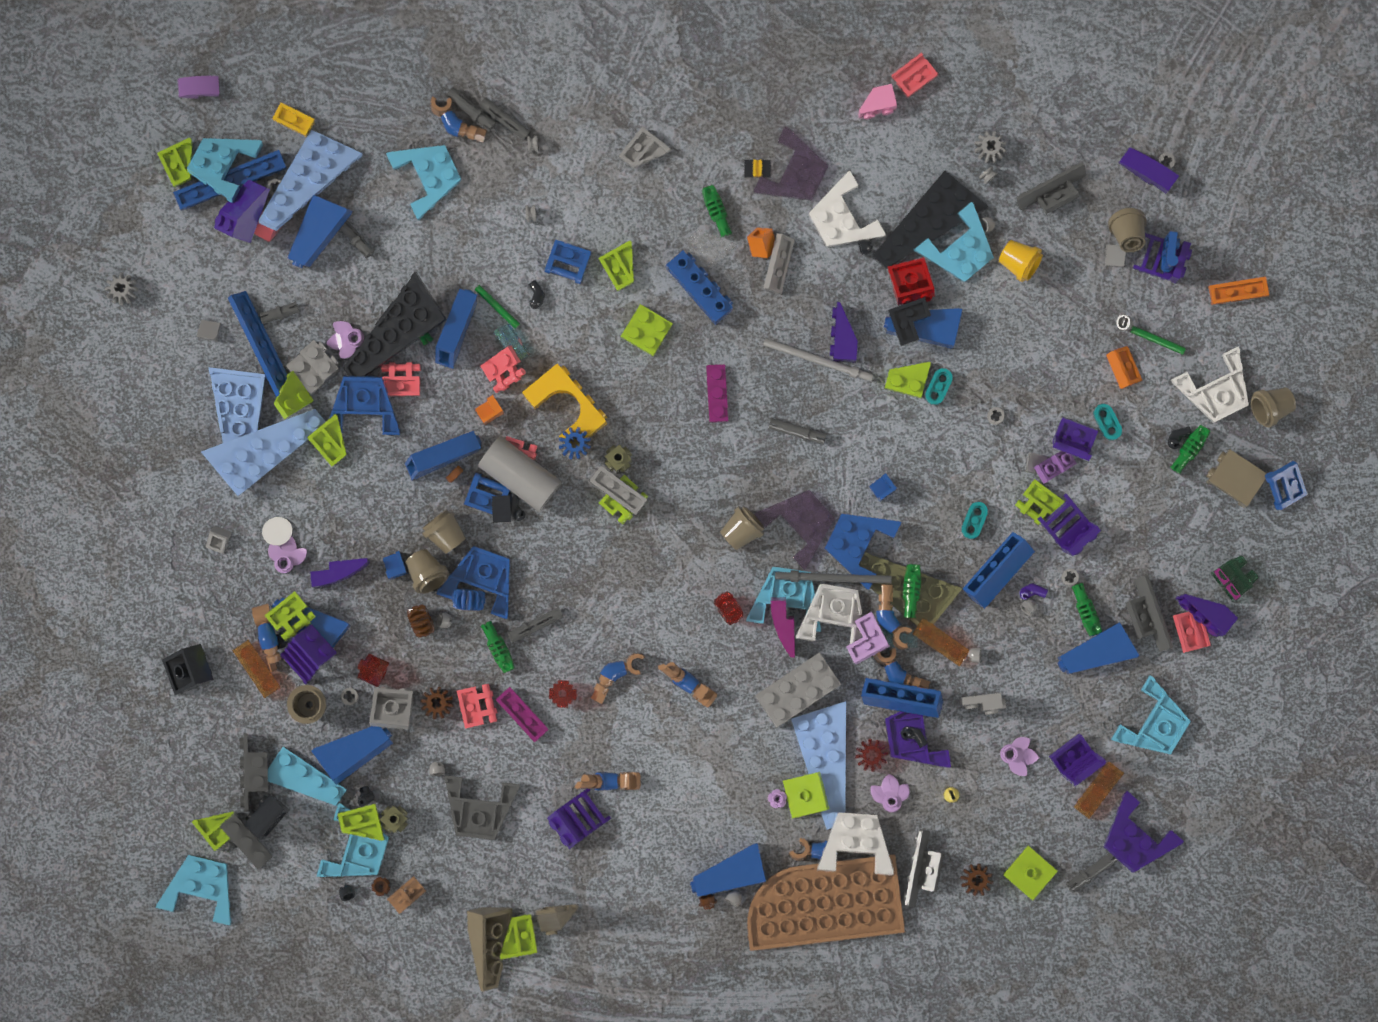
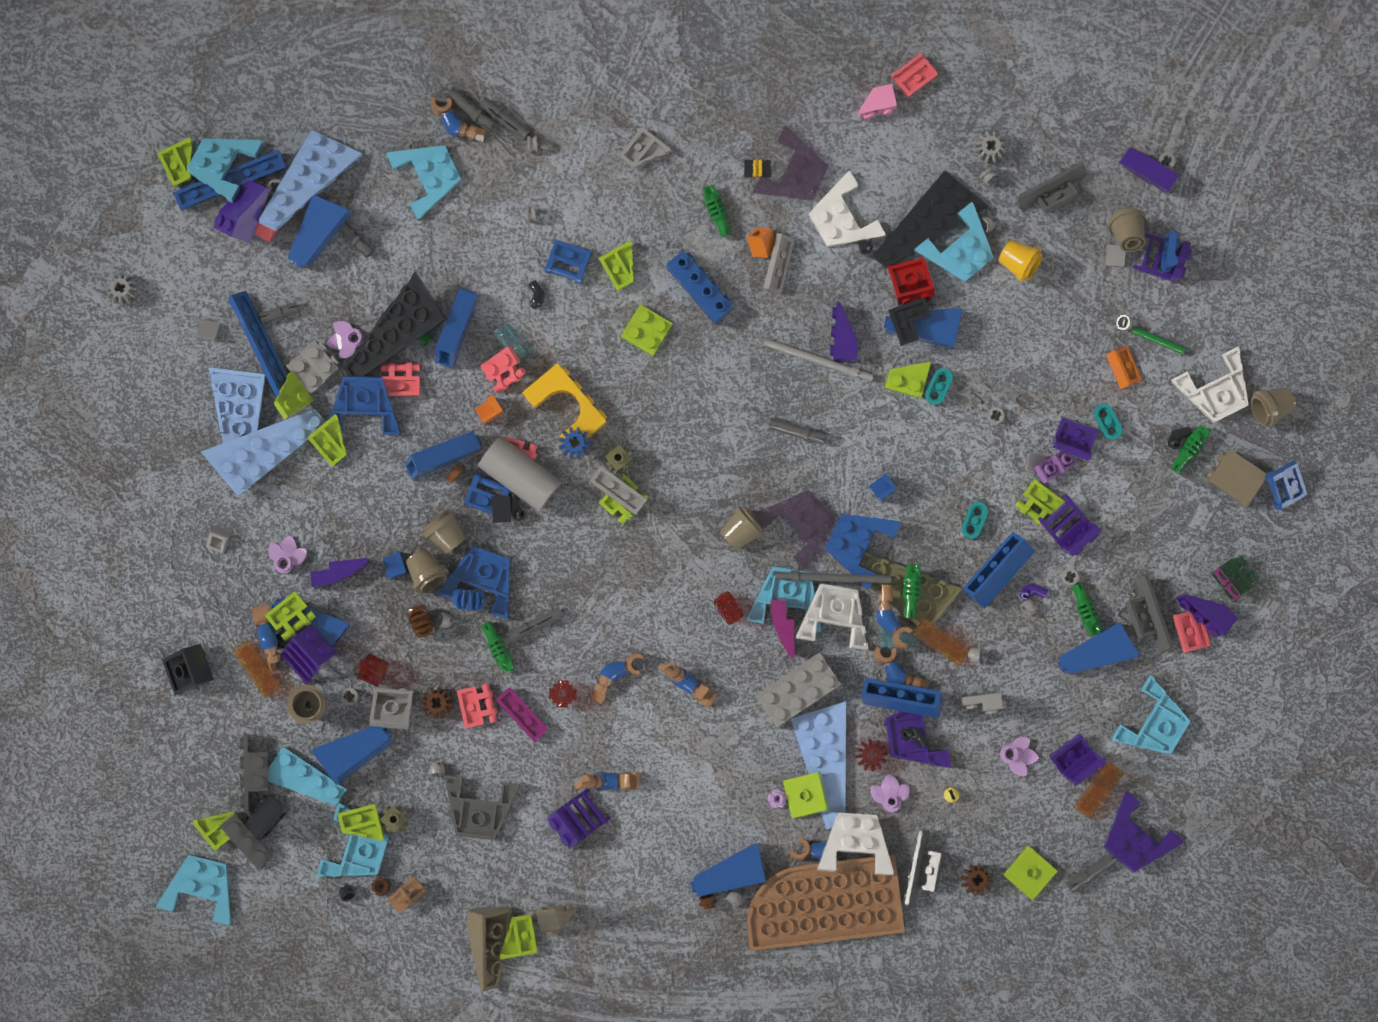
medium lavender slope [178,76,219,98] -> none
white sticker [262,517,292,545] -> none
yellow plate [272,103,315,137] -> none
black arm [358,786,374,807] -> none
green bar [475,285,520,329] -> none
magenta plate [706,364,728,423] -> none
lavender plate [846,612,890,665] -> none
orange plate [1209,276,1269,305] -> none

